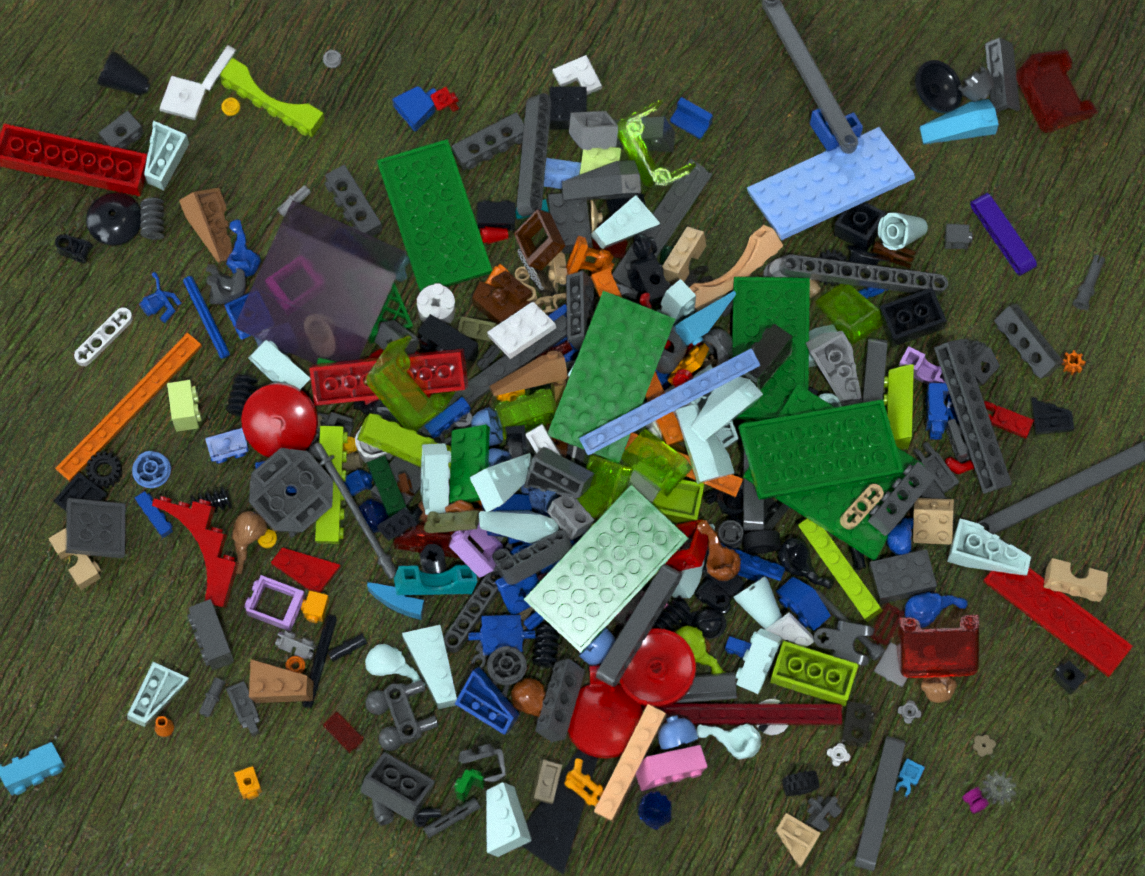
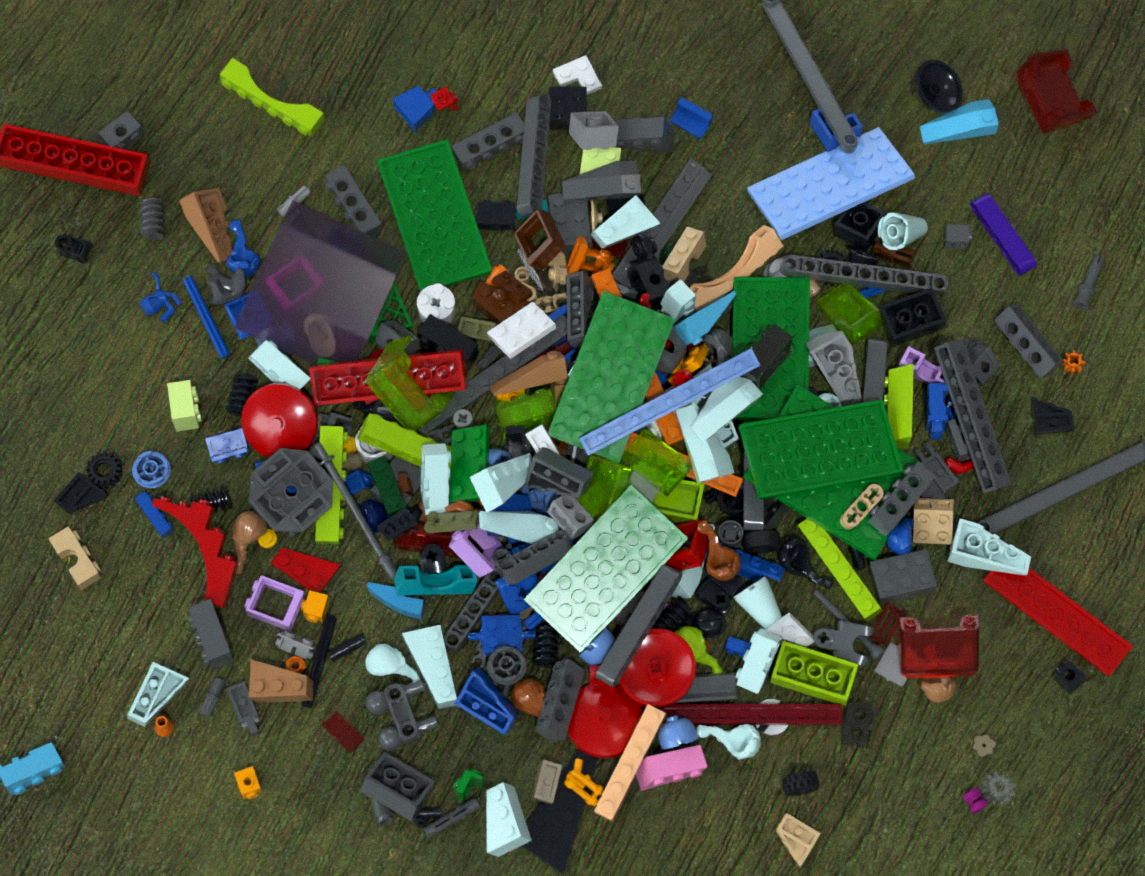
orange plate [55,333,202,482] -> none
dark grey plate [65,498,125,558] -> none
white beam [74,308,133,366] -> none
black dish [86,193,141,246] -> none
black cone [97,52,151,96] -> none
light aqua wedge [144,121,189,190] -> none
white plate [160,76,207,120] -> none
white beam [201,45,236,91] -> none
yellow plate [222,98,240,116] -> none
light grey plate [323,50,342,68] -> none
clear light blue arm [393,255,410,282] -> none
blue piece [425,397,471,438] -> none
dark grey piece [457,744,506,782] -> none
medium blue cylinder [471,407,504,446] -> none
red cone [480,226,508,245] -> none
light blue bracket [544,158,581,189] -> none
clear neon green windscreen [617,100,696,188] -> none
clear blue hair [638,791,672,829] -> none
blue brick [776,577,831,631] -> none
dark grey hips [805,796,842,831] -> none
white plate [827,743,850,767] -> none
dark grey beam [854,736,906,871] -> none
dark azure plate [895,759,925,797] -> none
light grey plate [898,701,921,724] -> none
blue hair [905,592,968,628] -> none
dark grey cone [958,66,995,102] -> none
red hinge [984,401,1034,438] -> none
dark grey panel [985,38,1020,113] -> none
tan arch [1044,558,1108,602] -> none

